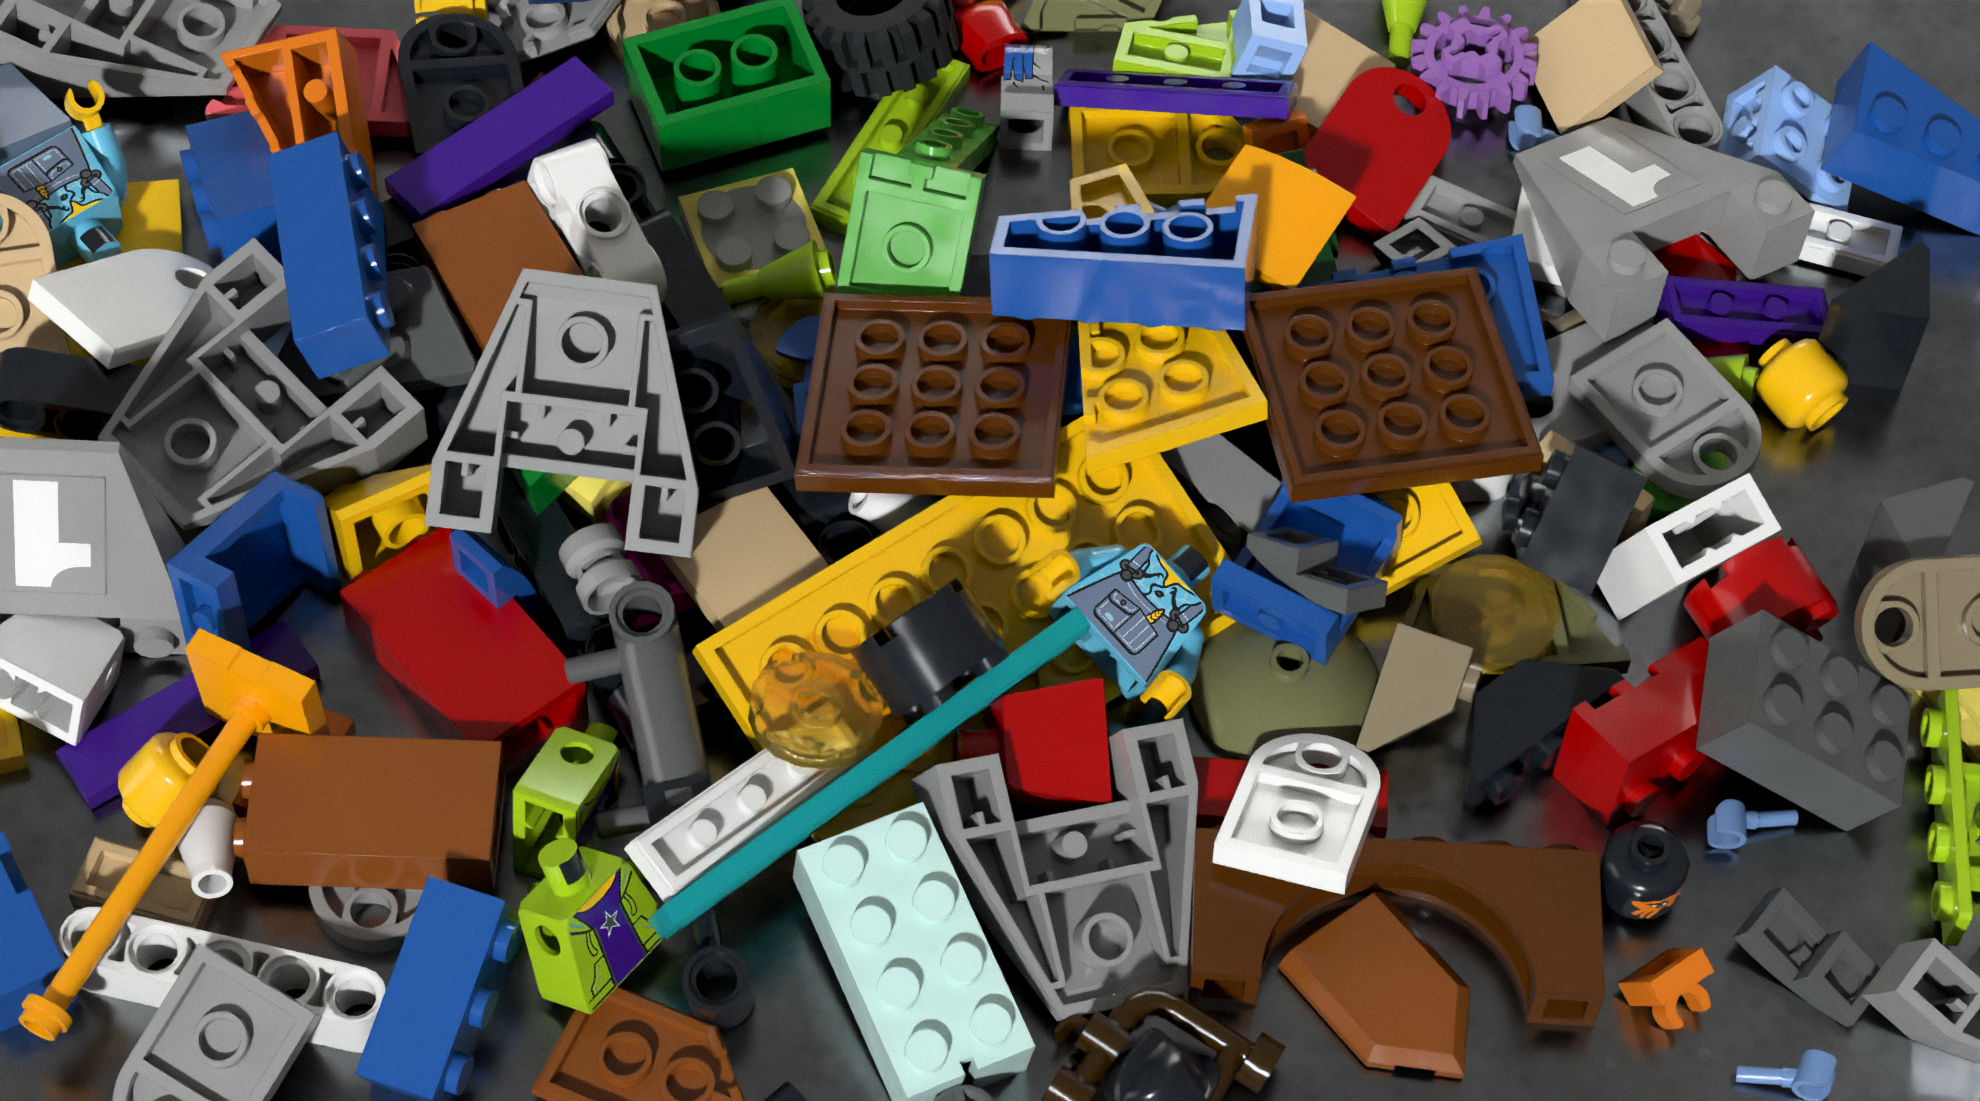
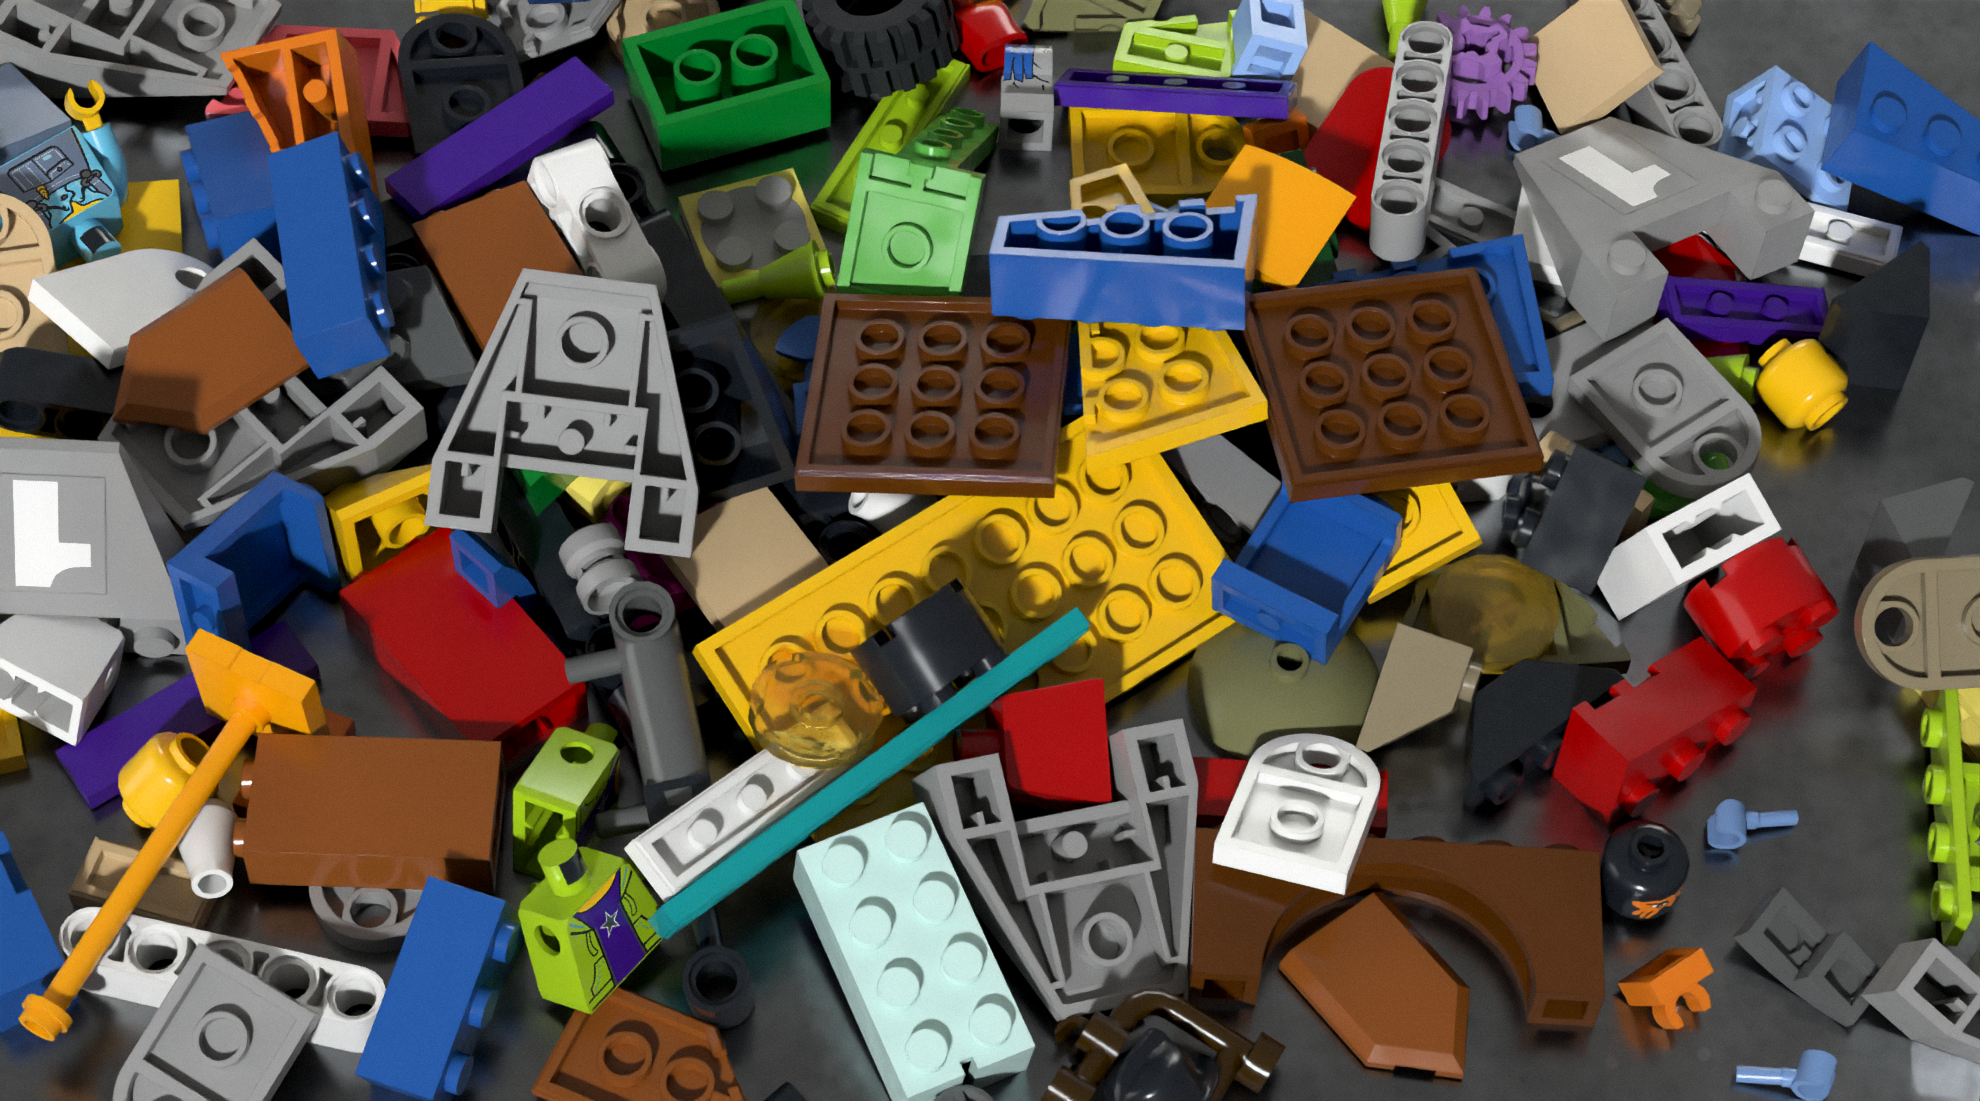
torso [1029,543,1210,721] -> none
dark grey slope [1246,526,1388,615] -> none
dark grey brick [1696,609,1912,832] -> none
none -> dark orange tile [112,267,310,435]
none -> light grey beam [1369,21,1453,262]

